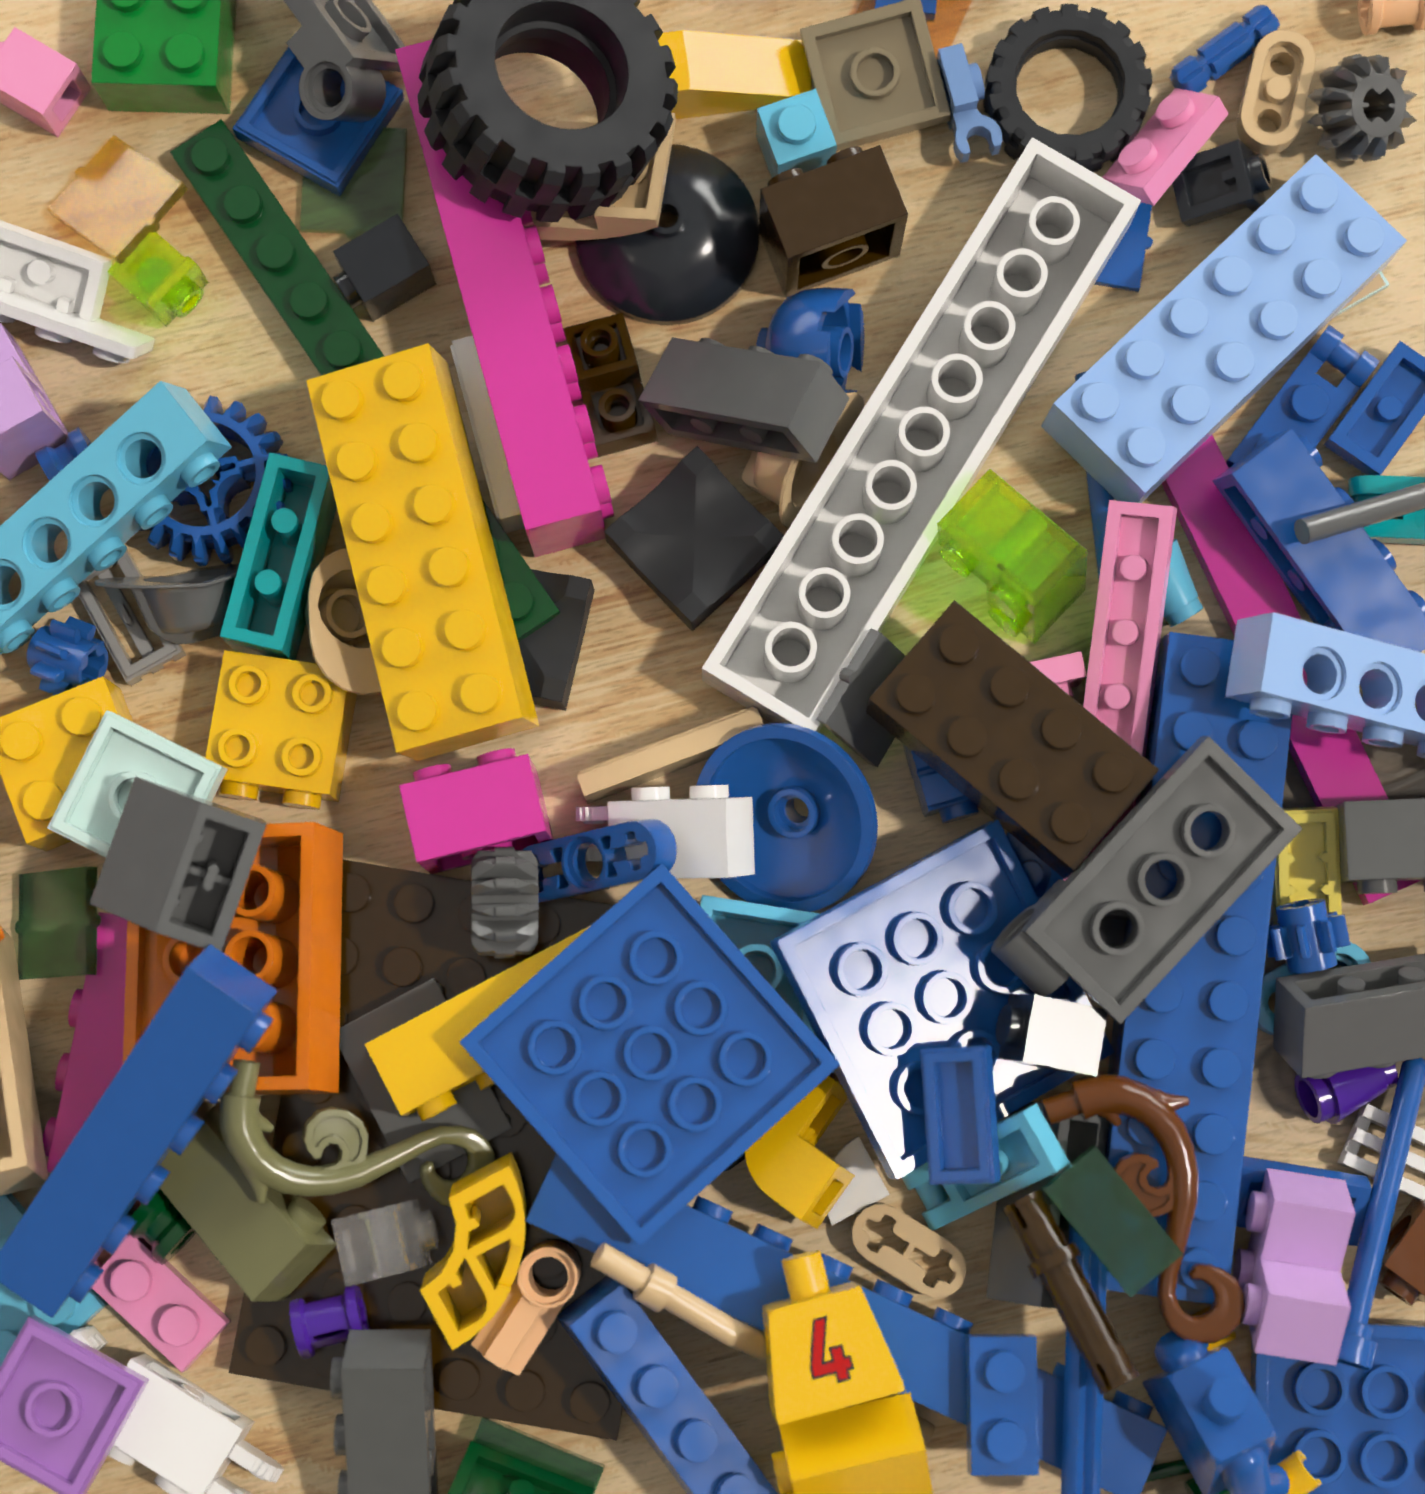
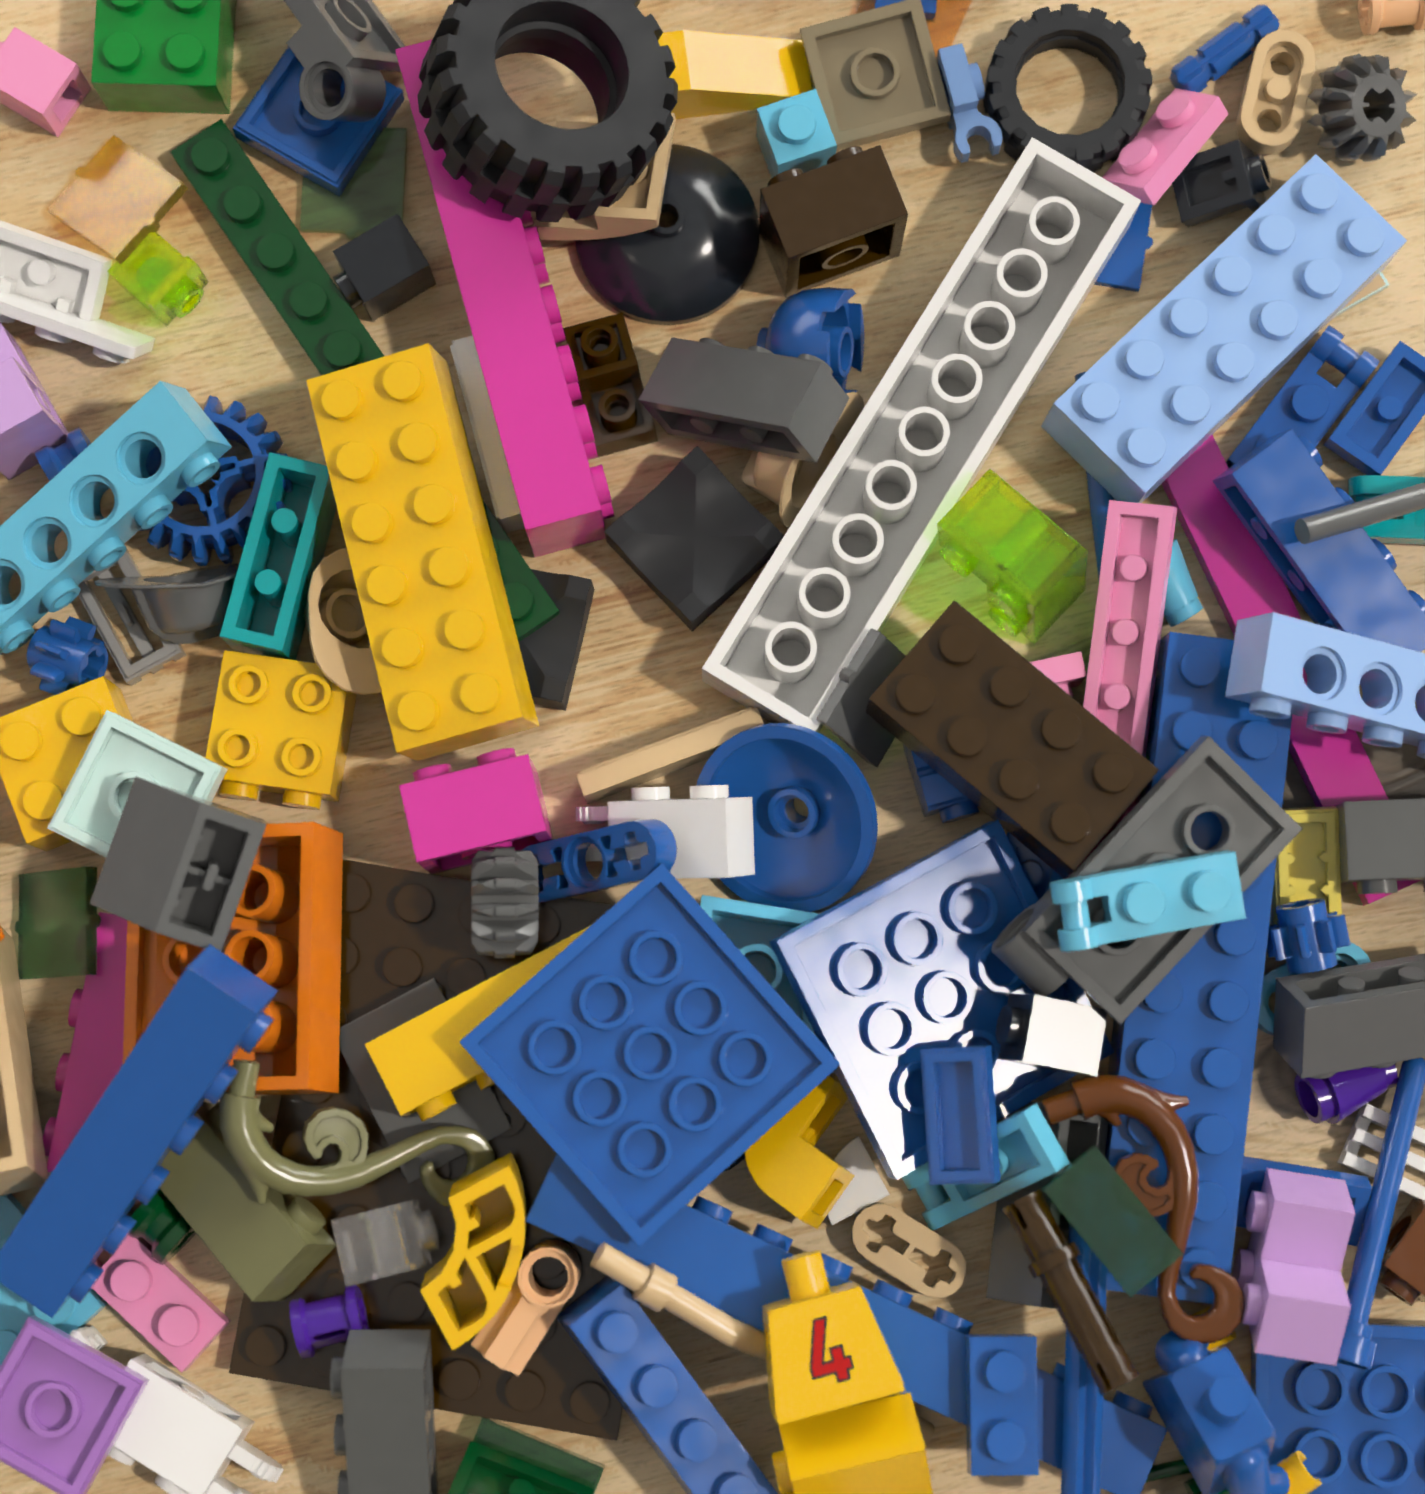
none -> medium azure plate [1050,850,1246,951]

